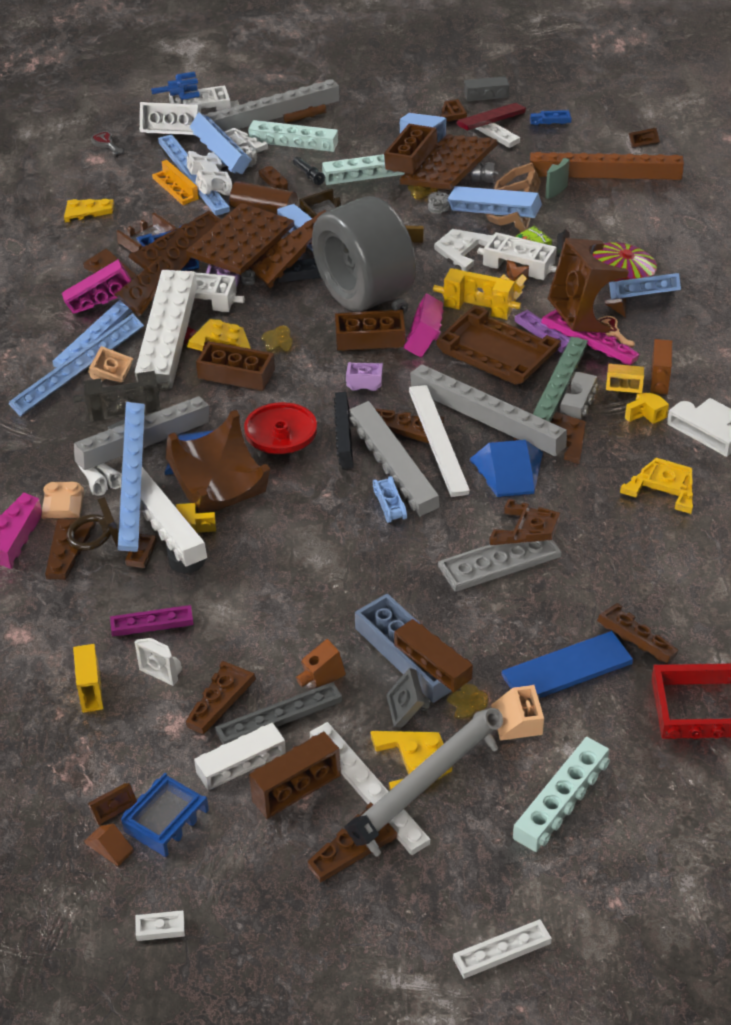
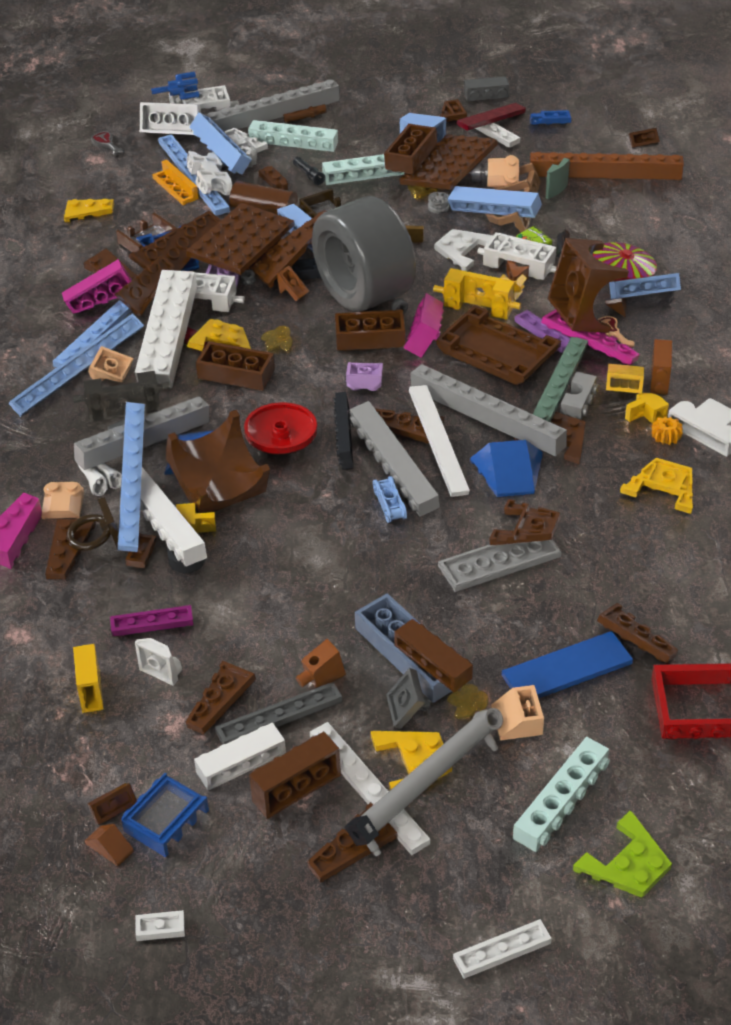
none -> dark orange slope [277,266,309,301]
none -> light nougat slope [487,155,519,188]
none -> lime wing [573,811,672,898]
none -> light orange gear [651,416,683,445]

